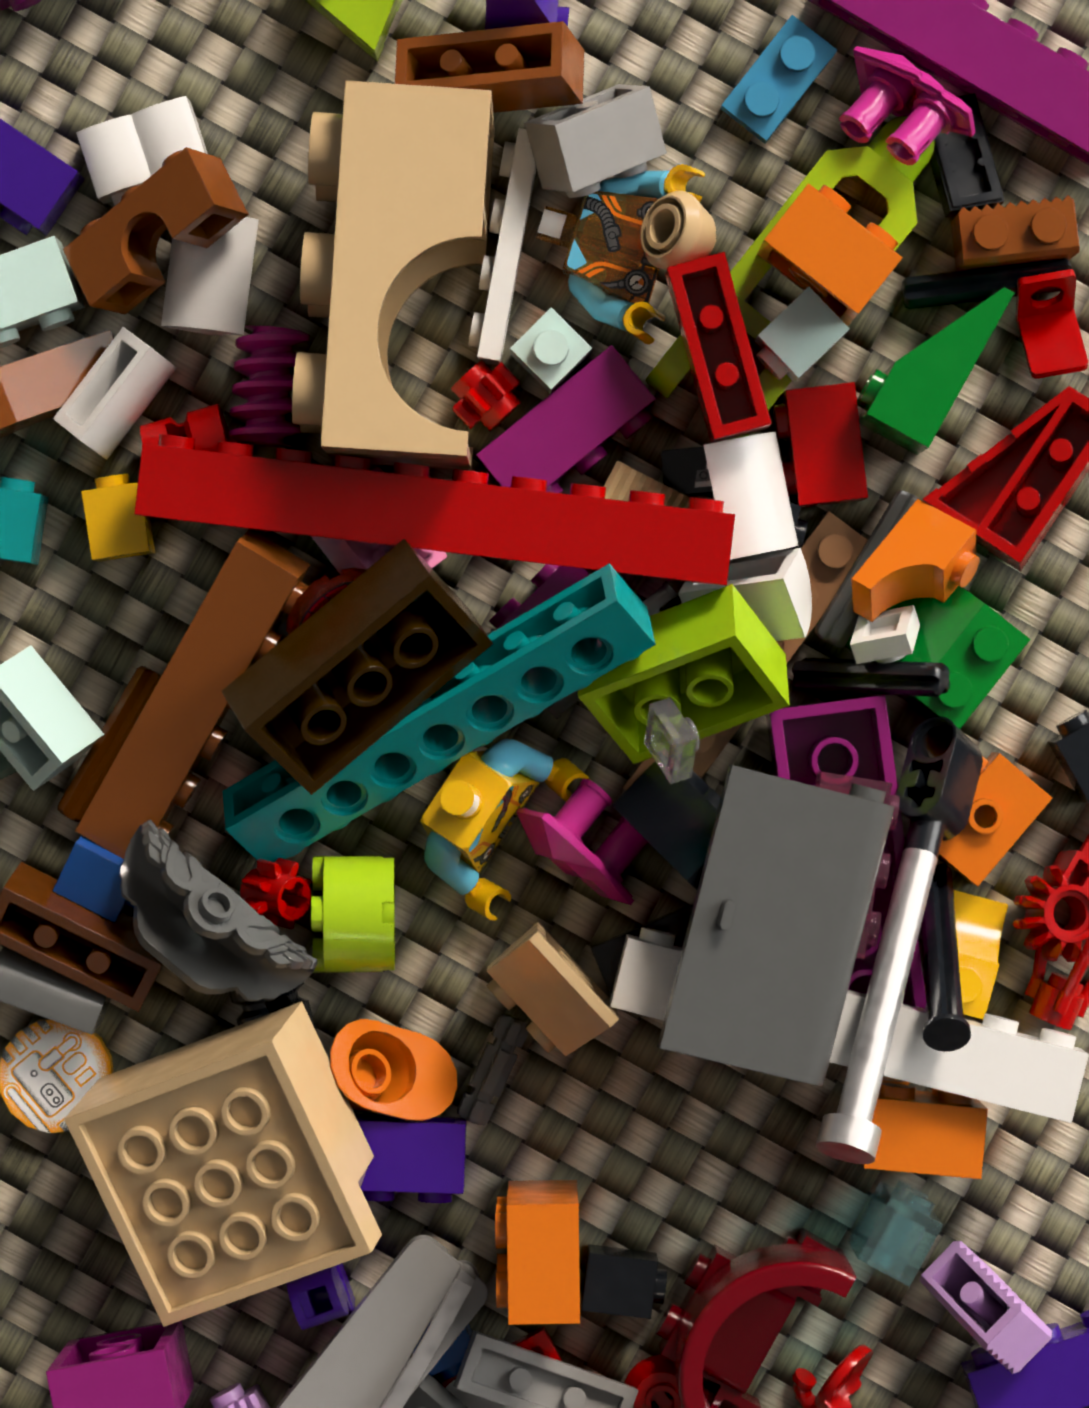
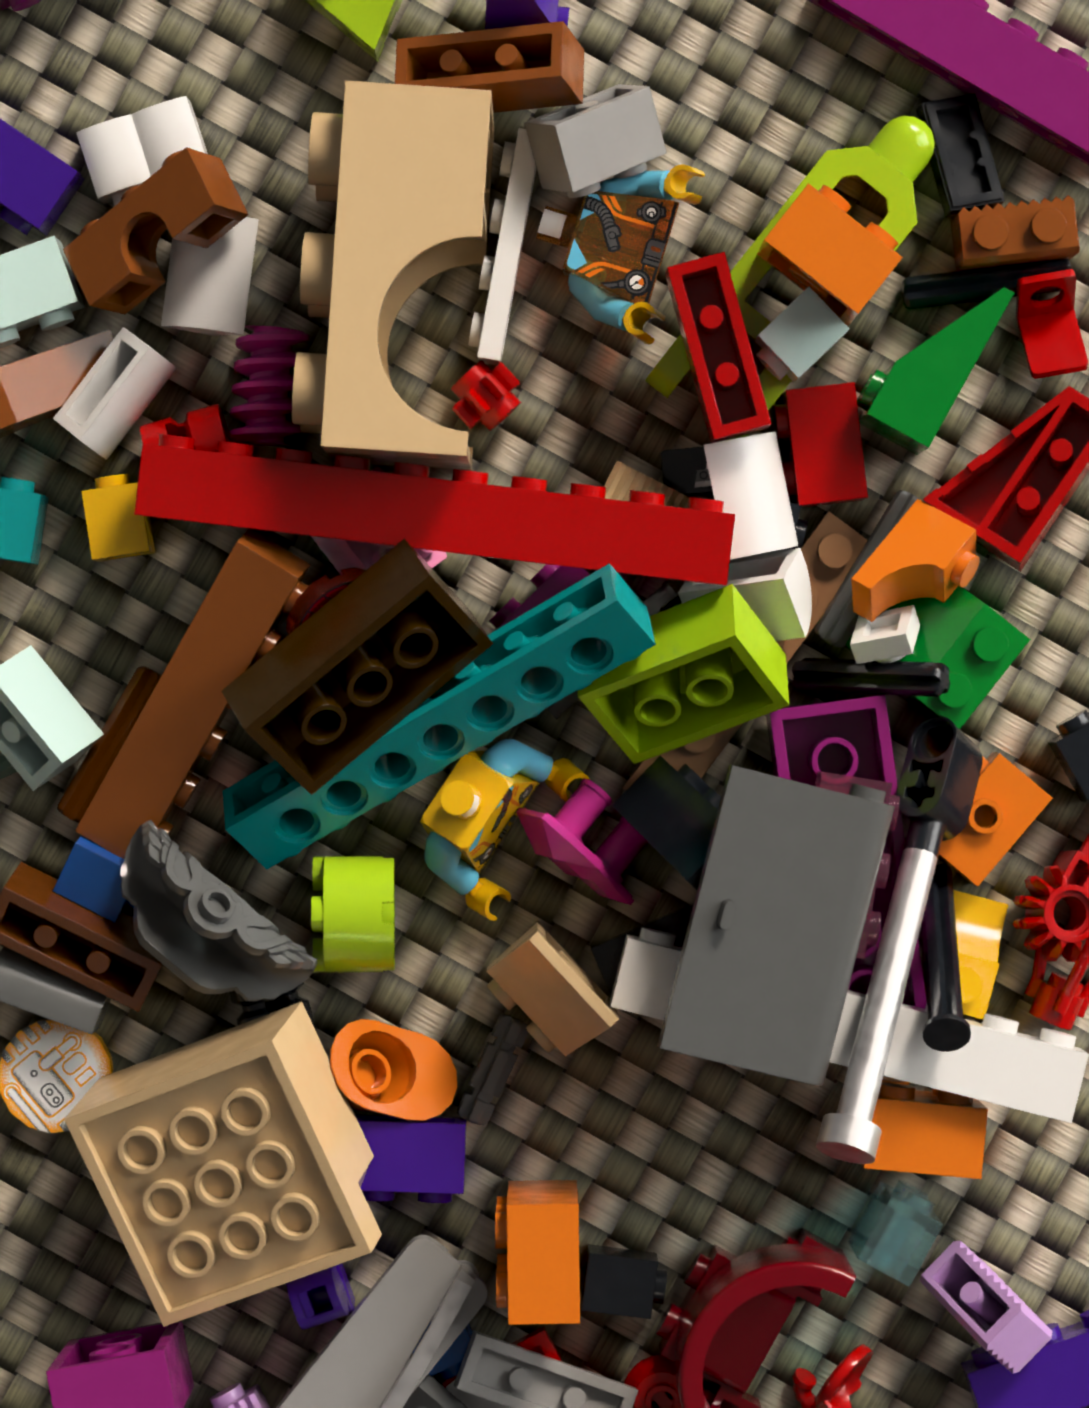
red gear [240,858,311,929] -> none
magenta brick [476,345,656,493] -> none
light aqua brick [510,307,592,394] -> none
tan cone [641,191,716,270] -> none
clear plate [644,697,700,784] -> none
dark azure plate [720,15,837,144] -> none
dark pink connector [839,46,975,165] -> none

